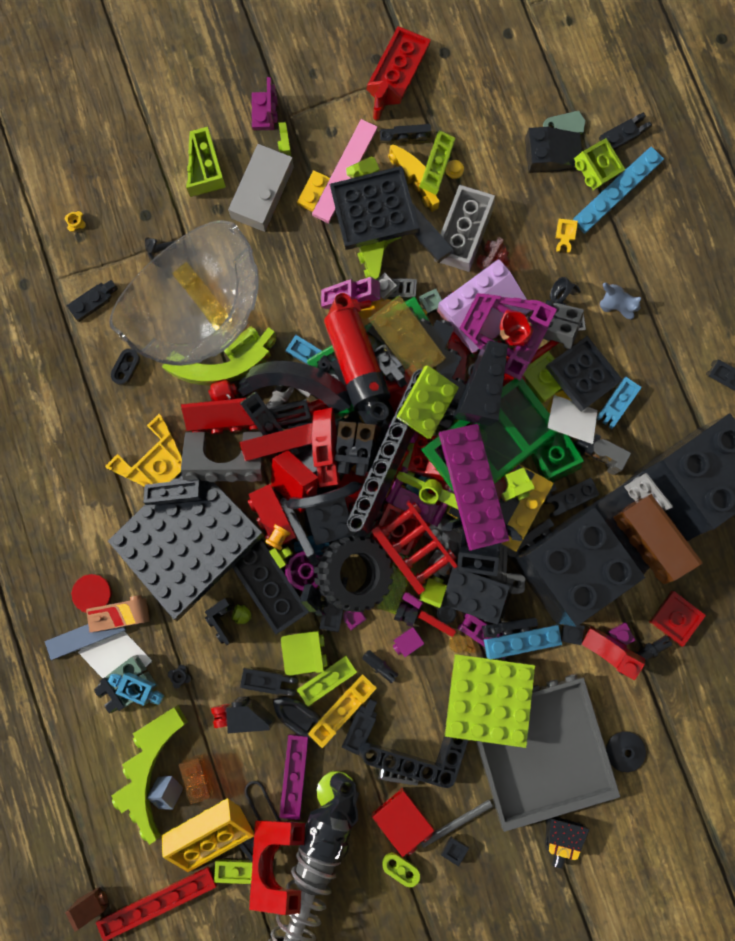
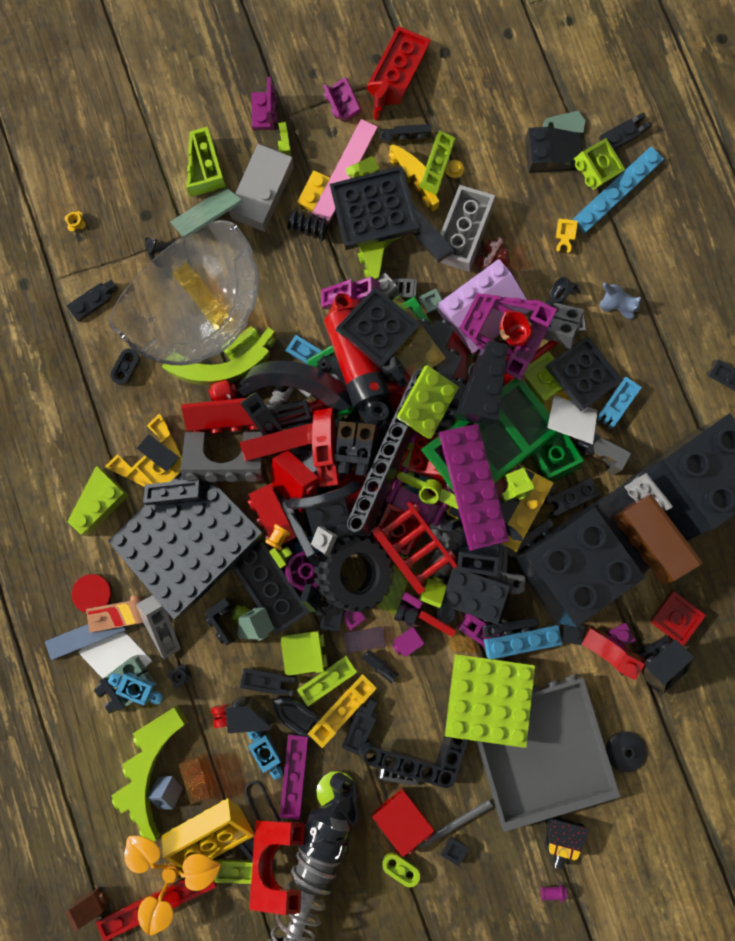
none -> lime wedge [67,466,129,536]
none -> light orange plant [125,836,221,936]
none -> light grey slope [136,595,181,659]
none -> black tile [137,434,180,473]
none -> sand green piece [170,187,243,239]
none -> sand green slope [237,608,274,641]
none -> dark azure piece [248,731,283,780]
none -> black piece [287,207,329,241]
none -> light grey plate [310,526,337,554]
none -> magenta bracket [323,77,362,123]
none -> black plate [336,287,420,369]
none -> tile [344,626,386,653]
none -> magenta pin [541,885,567,903]
none -> black brick [643,639,694,696]

